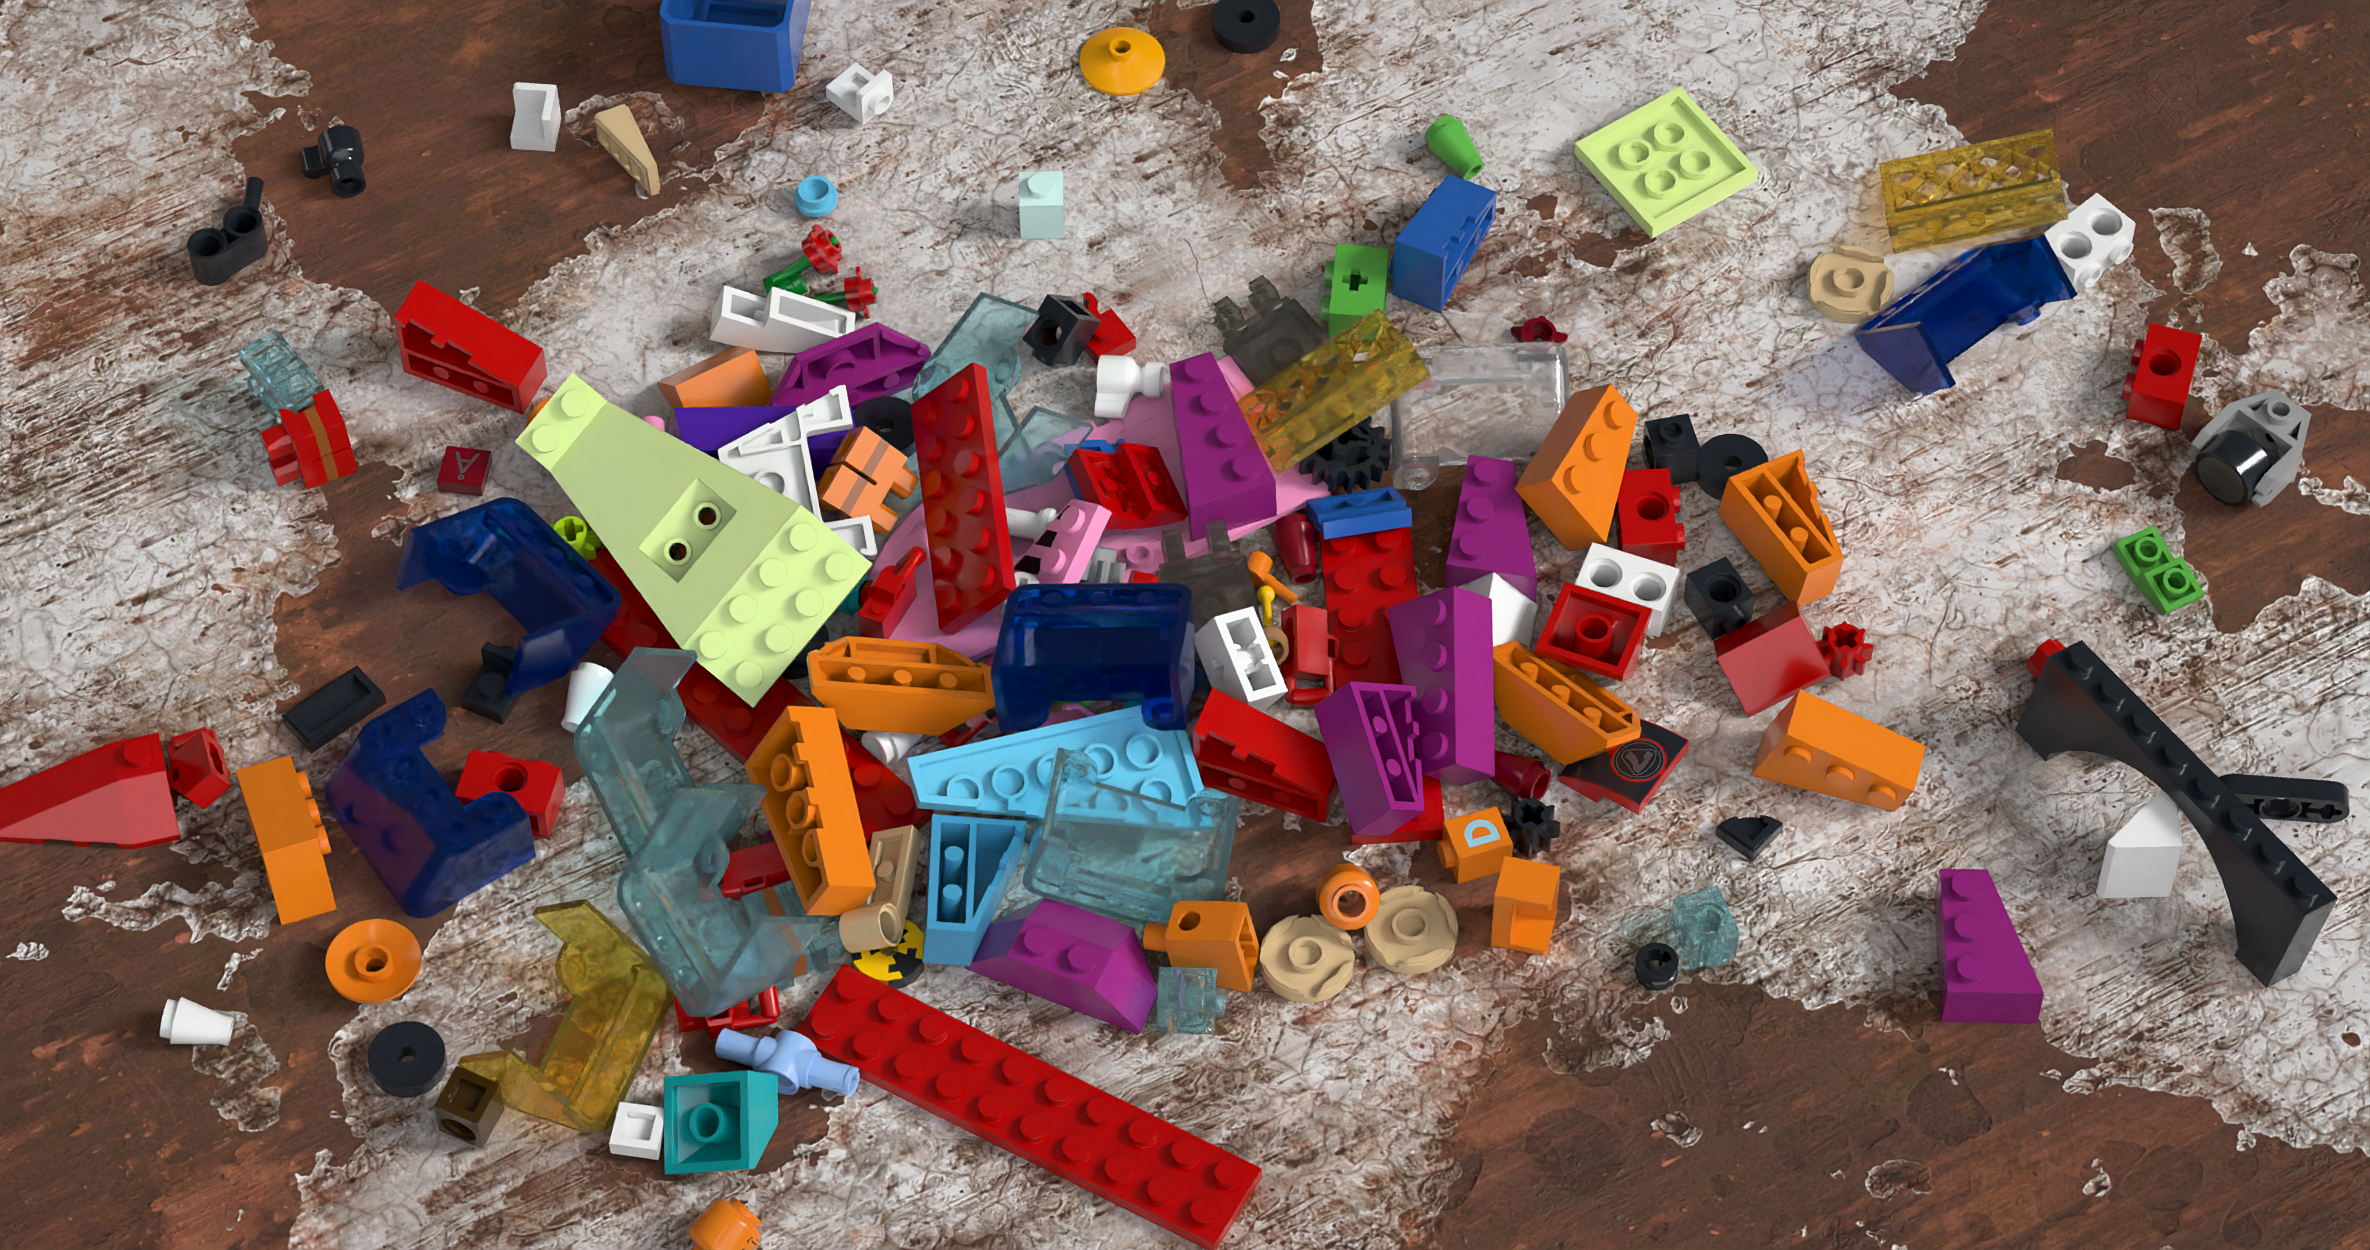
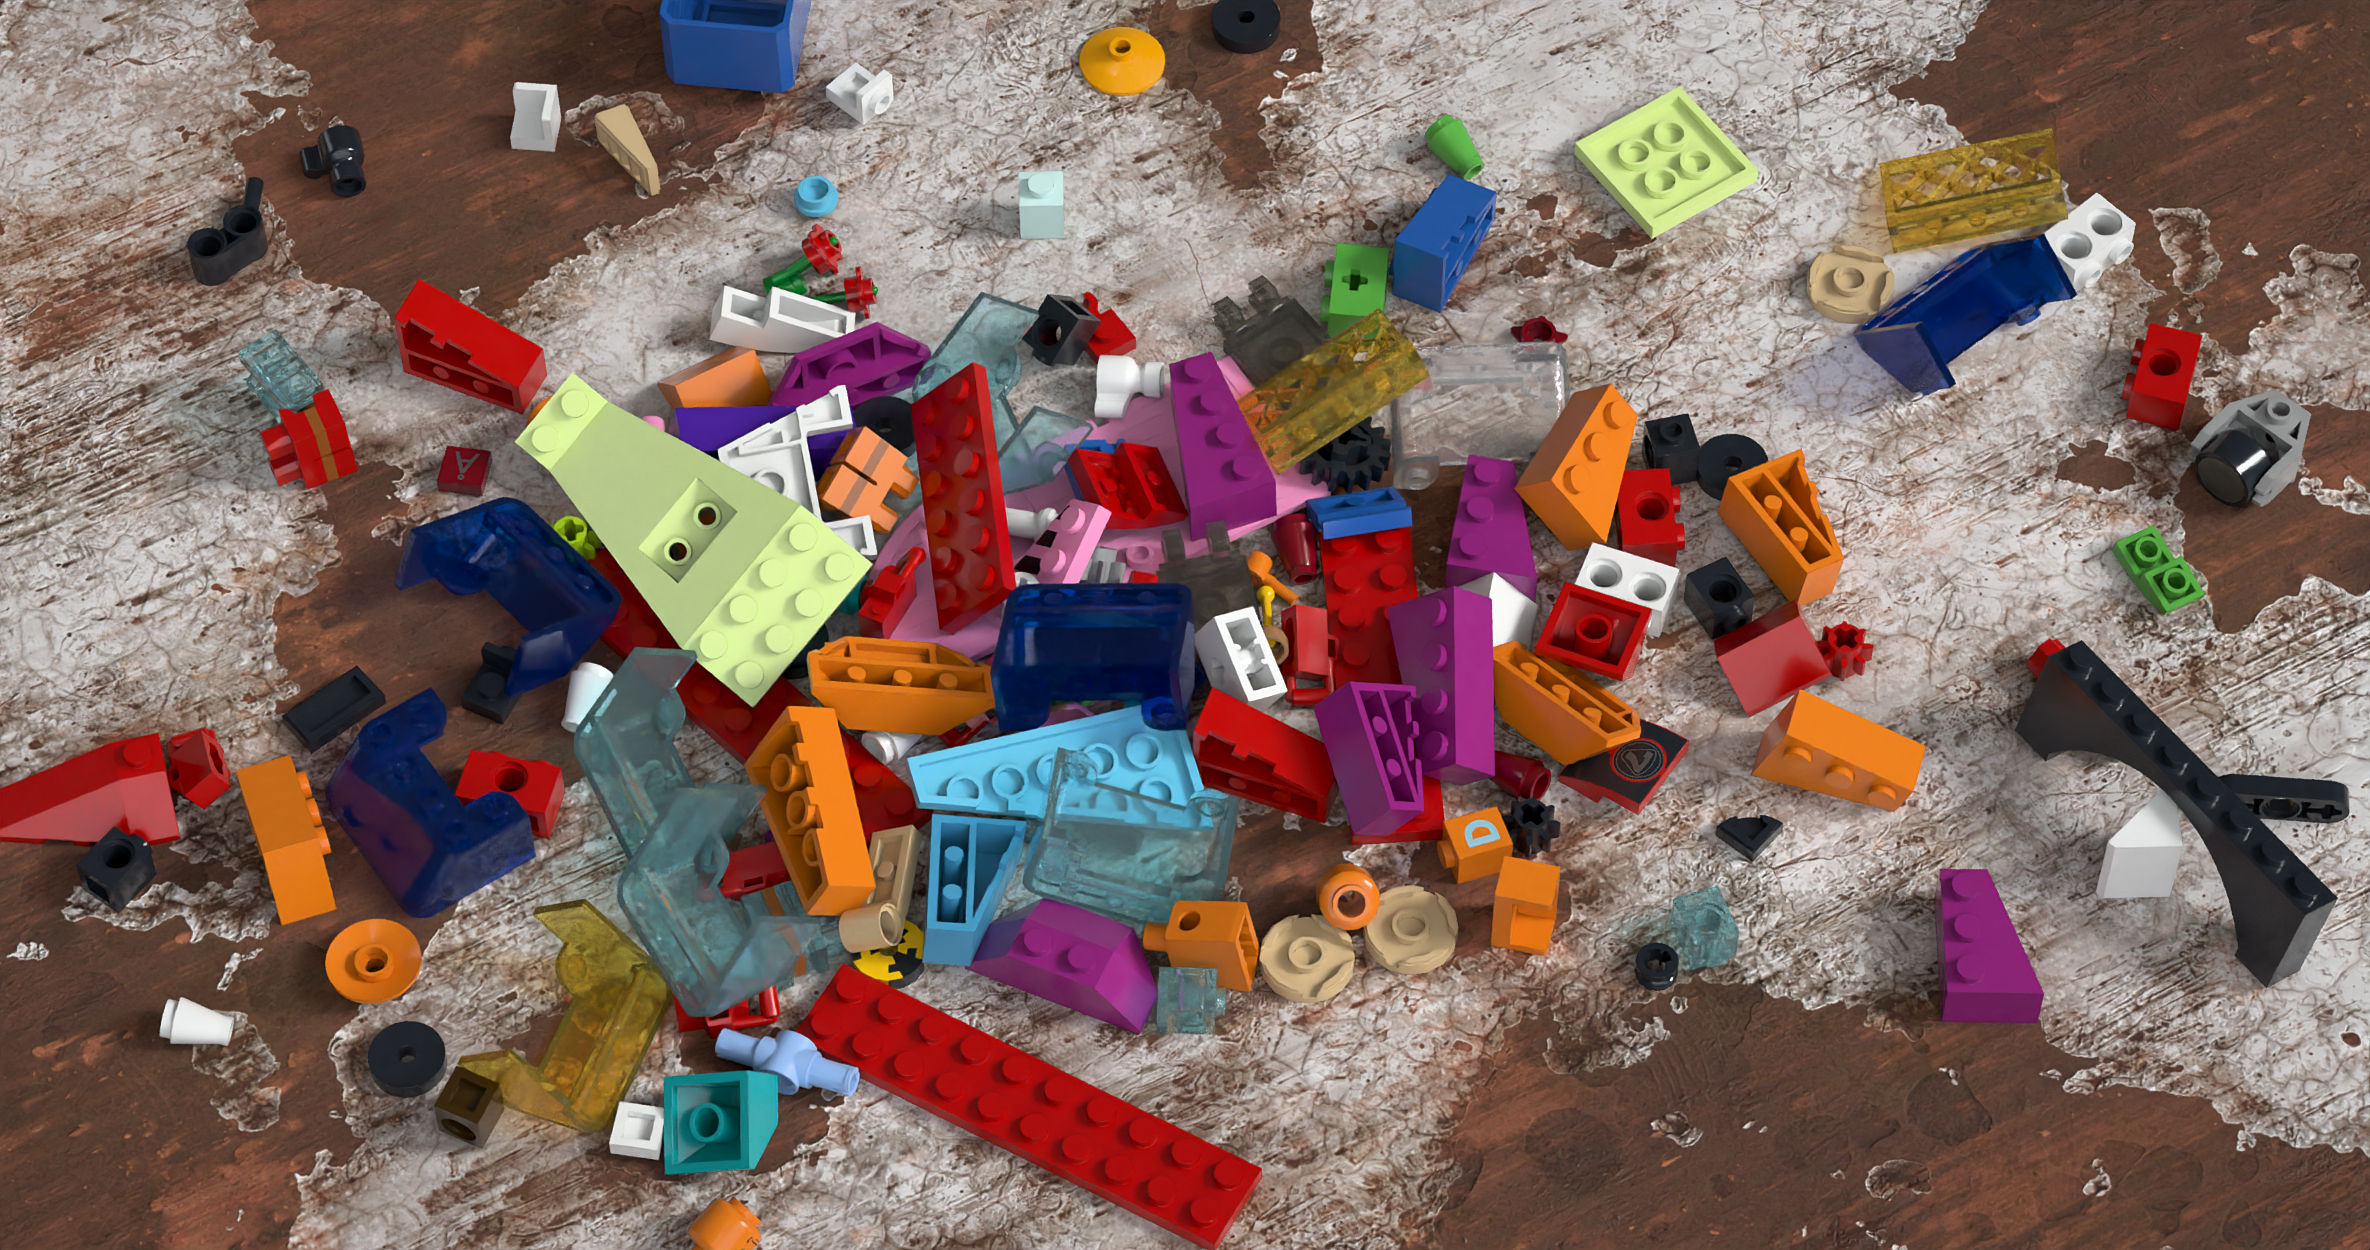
none -> black brick [76,826,157,913]

